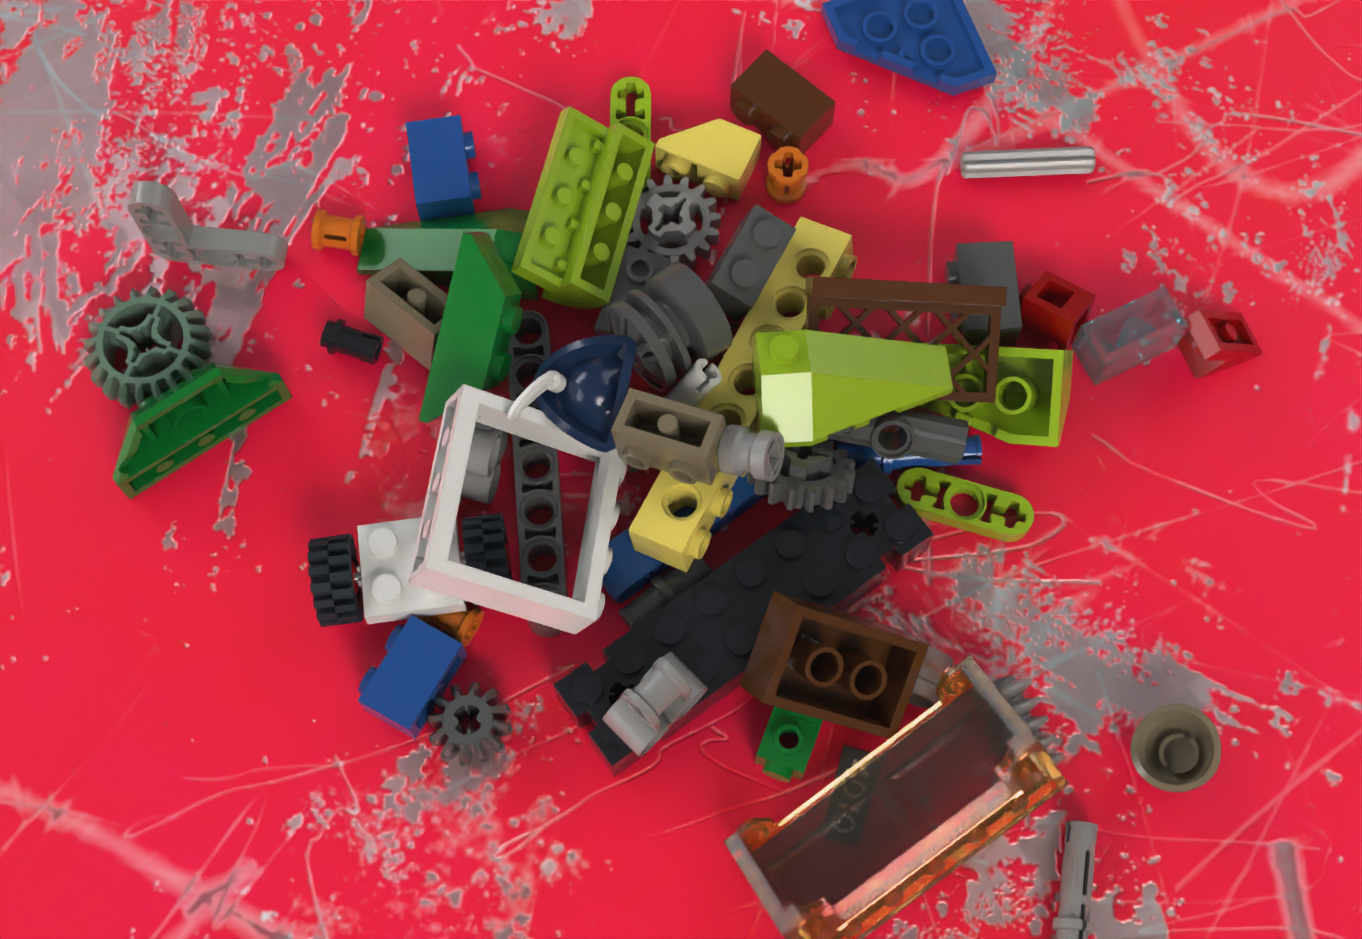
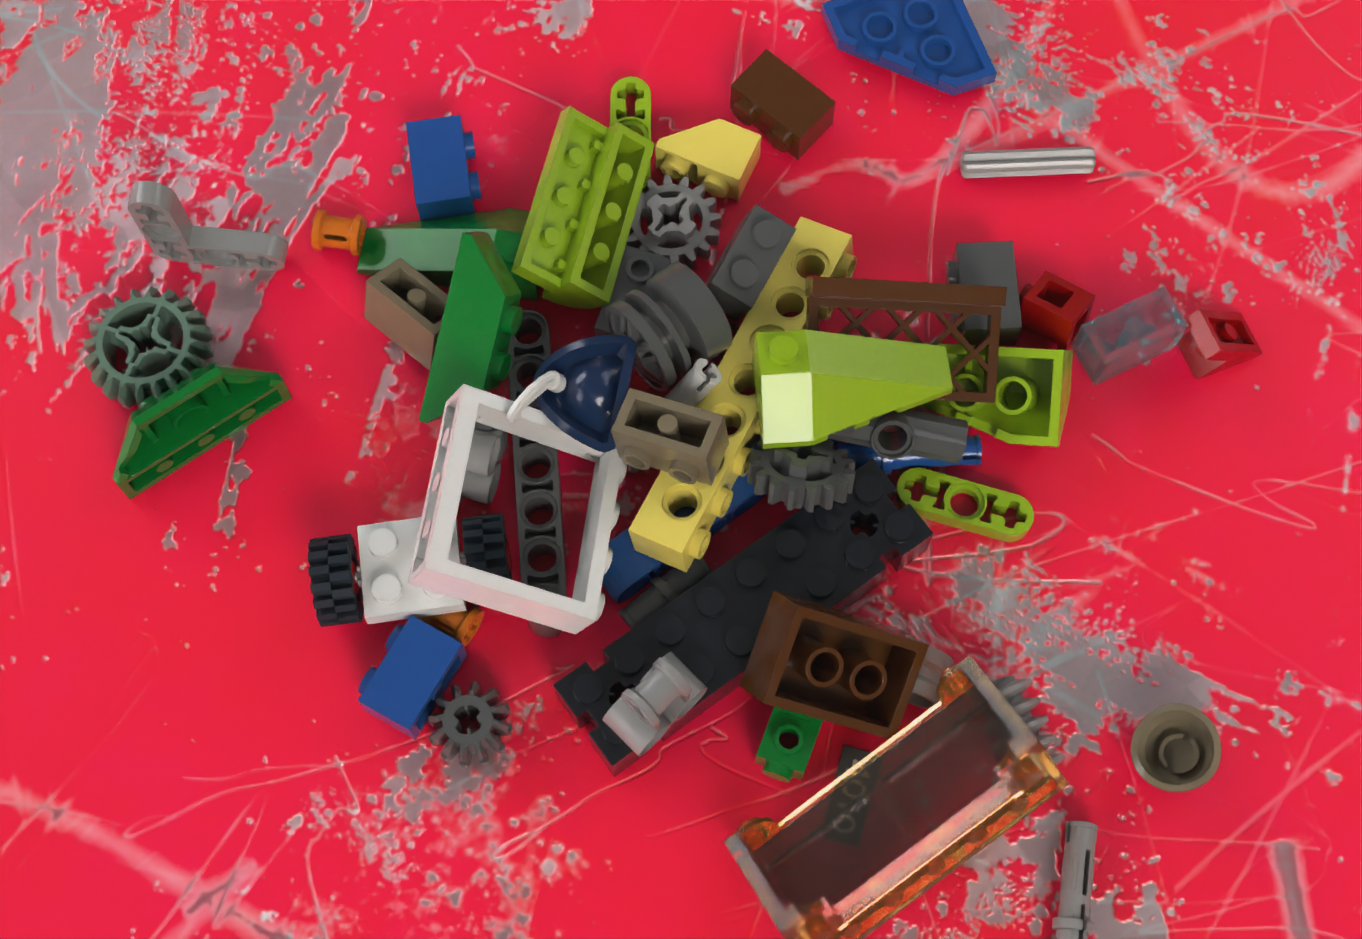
black pin [320,319,384,365] -> none
light grey wheel [718,424,785,482] -> none
orange bush [766,146,809,204] -> none

